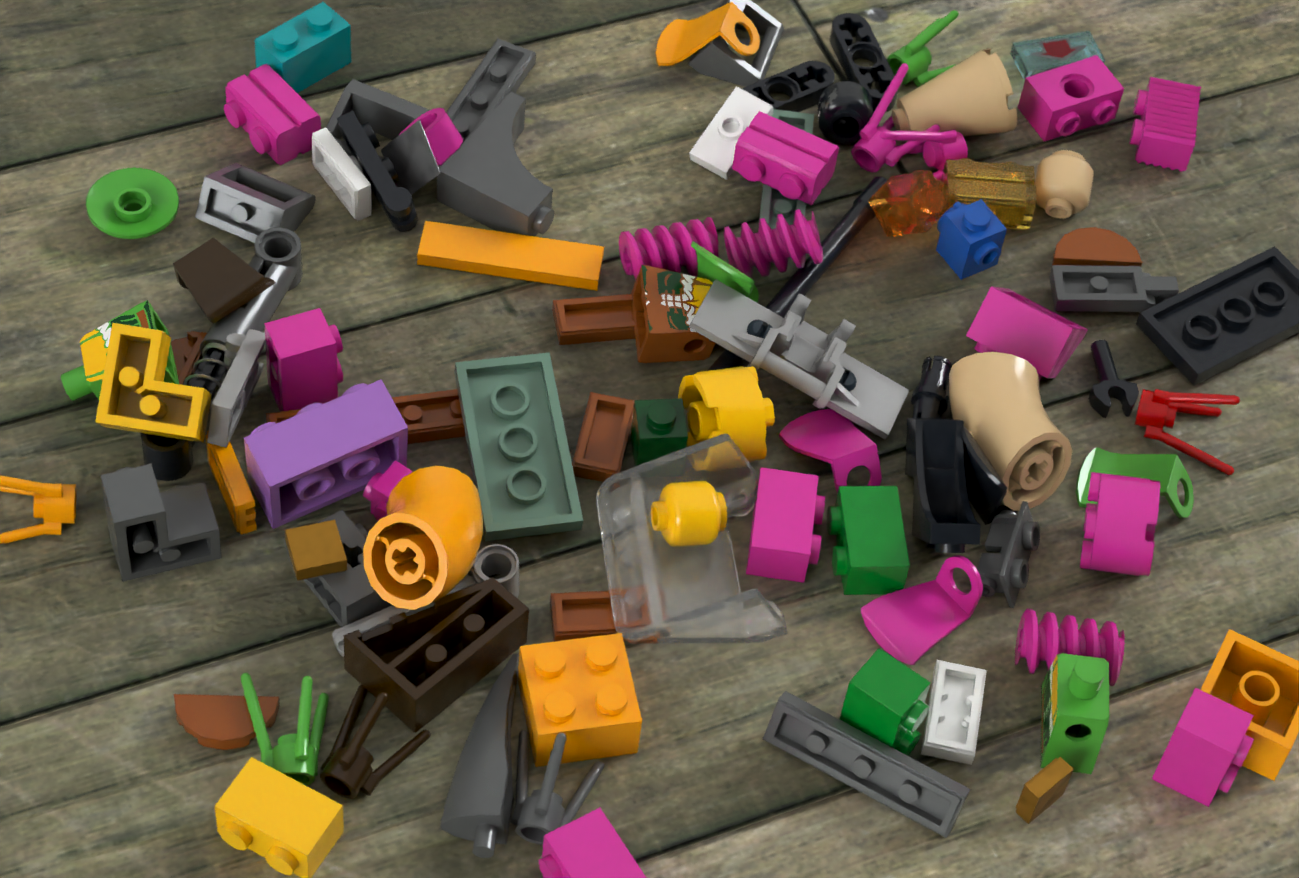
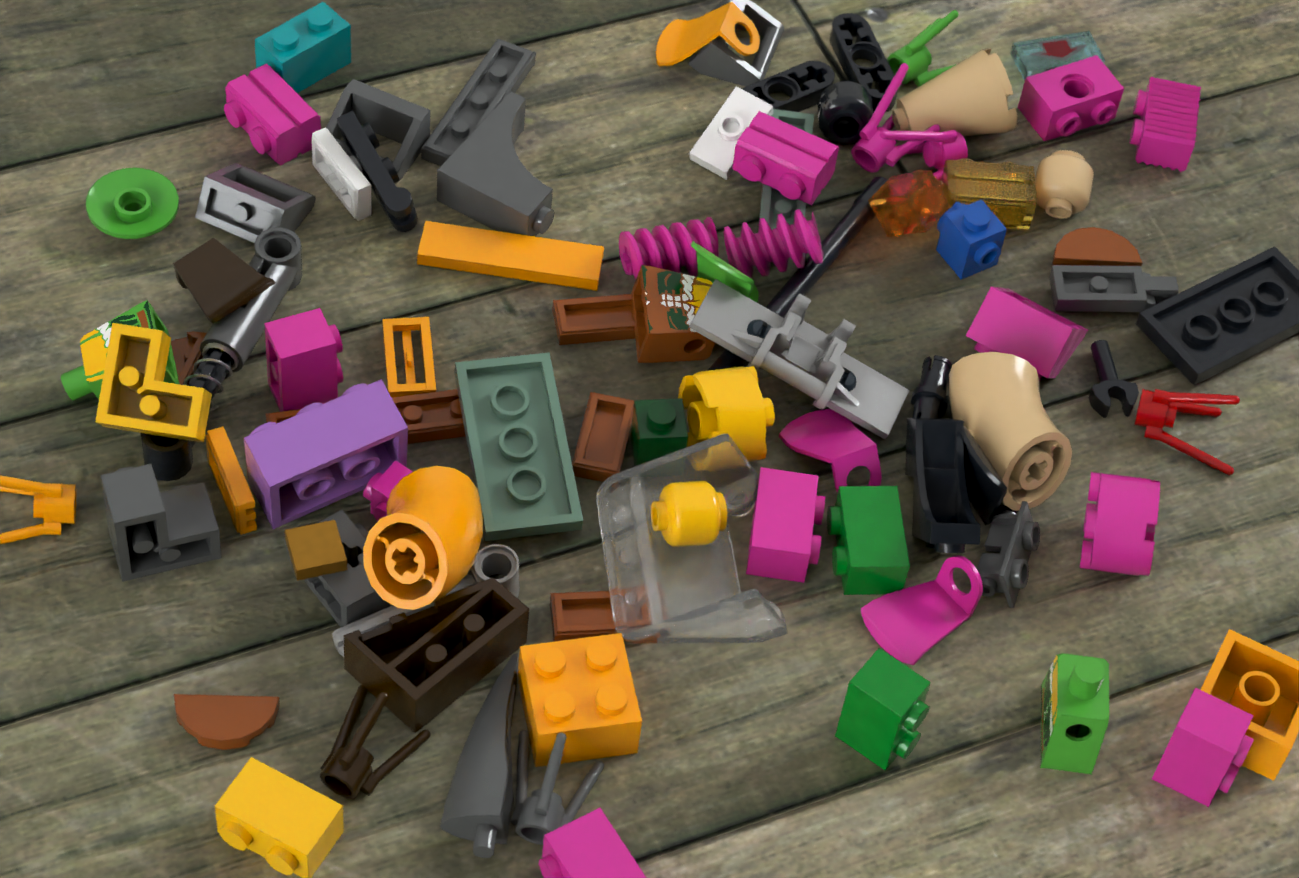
light grey hinge [207,329,266,448] -> none
bright green plant [241,673,329,786] -> none
flat silver sticker [381,120,440,195] -> none
dark pink plate [399,108,463,165] -> none
dark grey tile [763,691,971,838] -> none
white plate [921,660,987,765] -> none
dark pink piece [1015,609,1125,686] -> none
pearl gold tile [1015,757,1074,824] -> none
bright green piece [1076,447,1194,518] -> none
none -> light orange tile [382,317,436,397]

